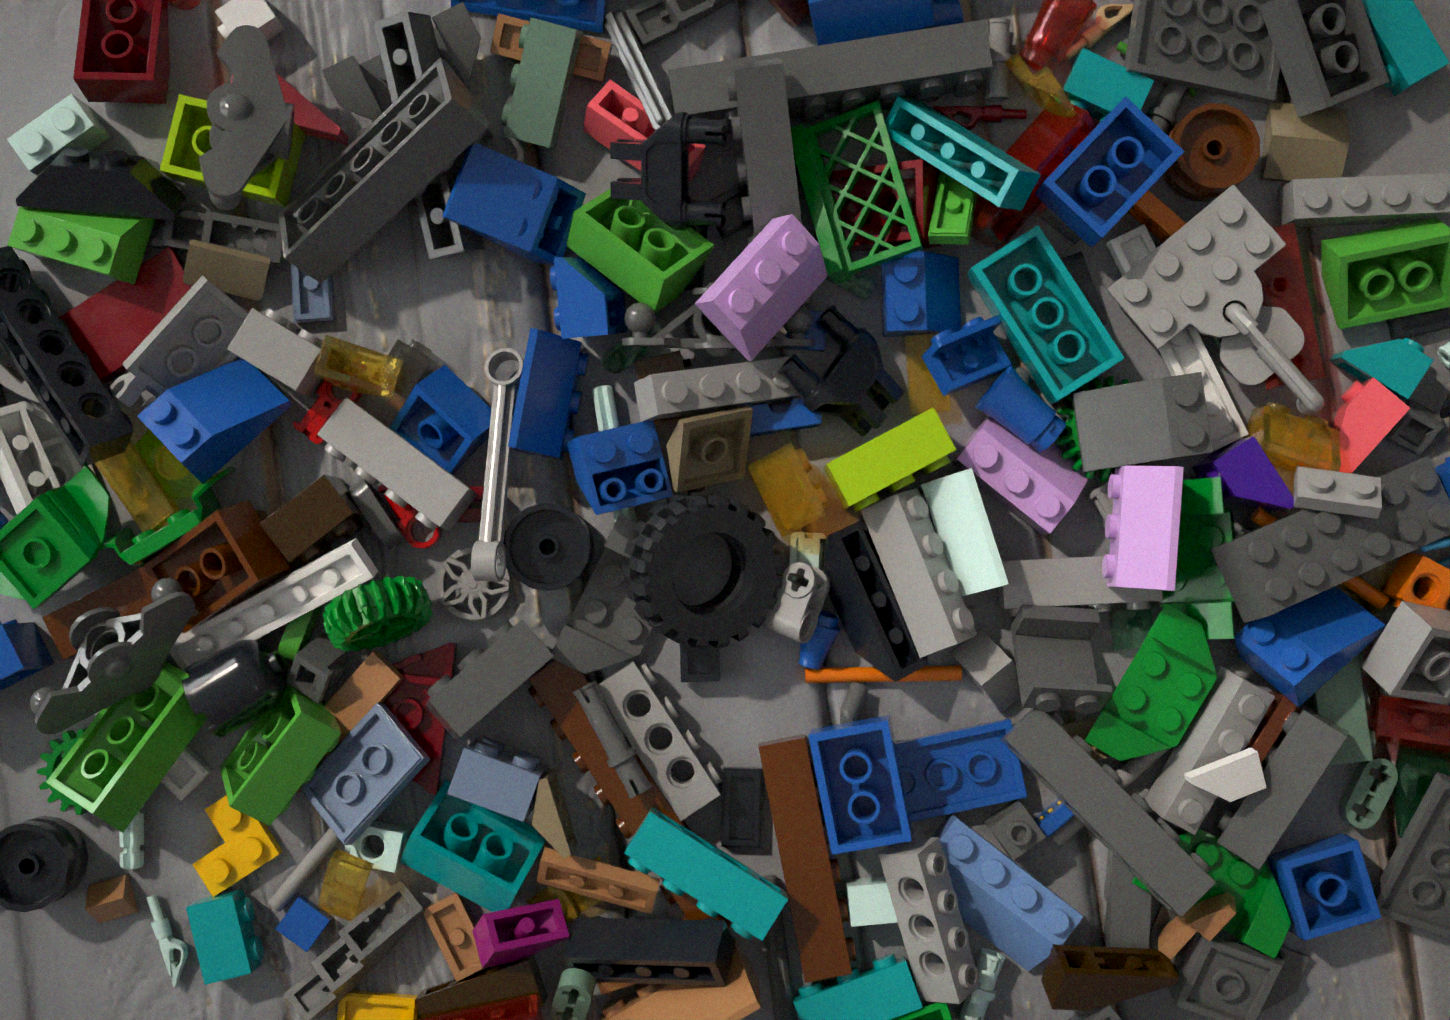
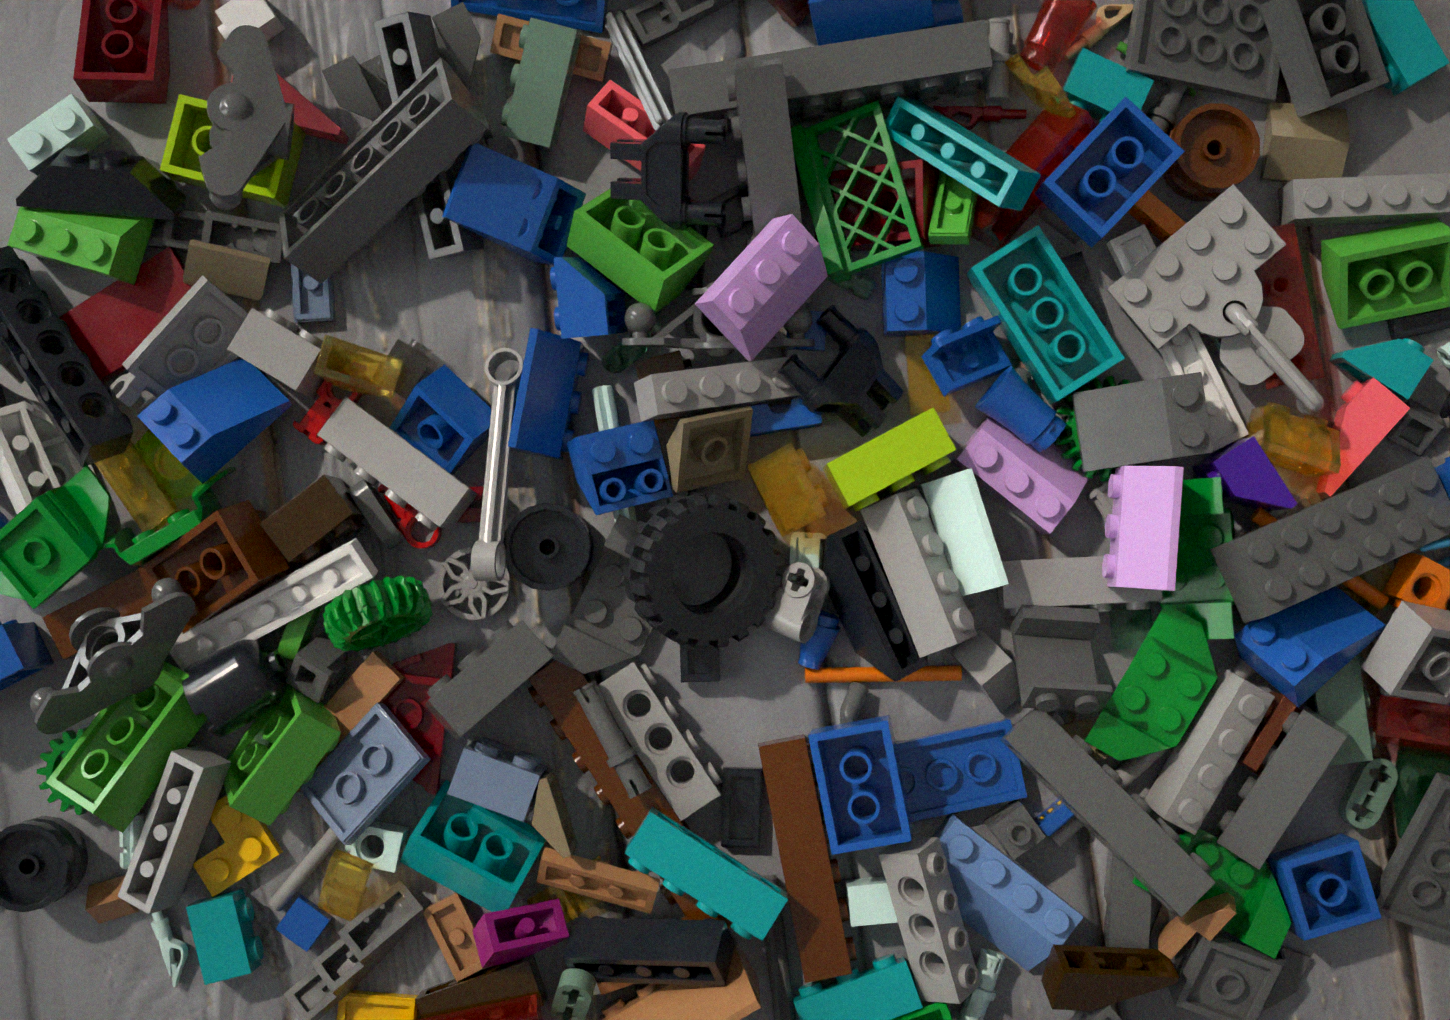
white tile [1184,747,1267,802] -> none
light grey plate [1294,466,1382,519] -> none
none -> light grey brick [118,745,231,914]

